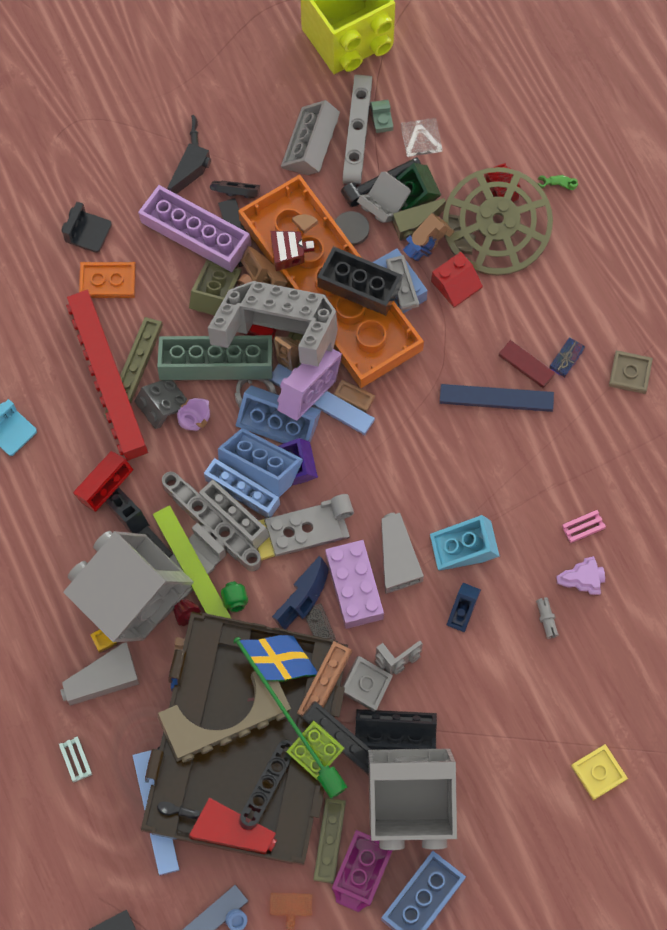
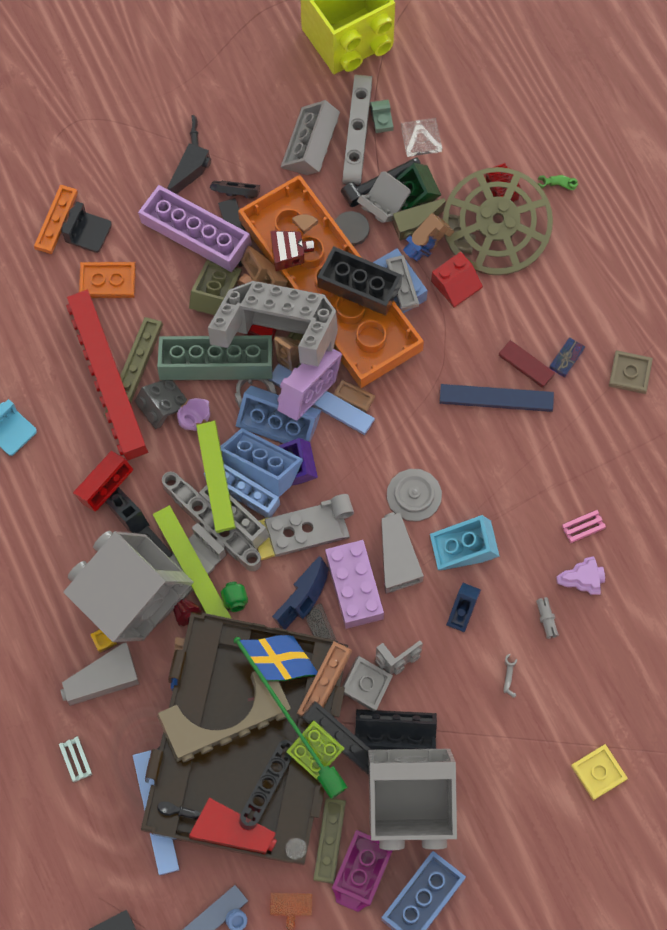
none -> orange plate [34,185,78,254]
none -> lime tile [196,421,236,533]
none -> clear plate [286,838,307,860]
none -> light grey piece [387,469,442,521]
none -> light grey piece [503,654,517,698]

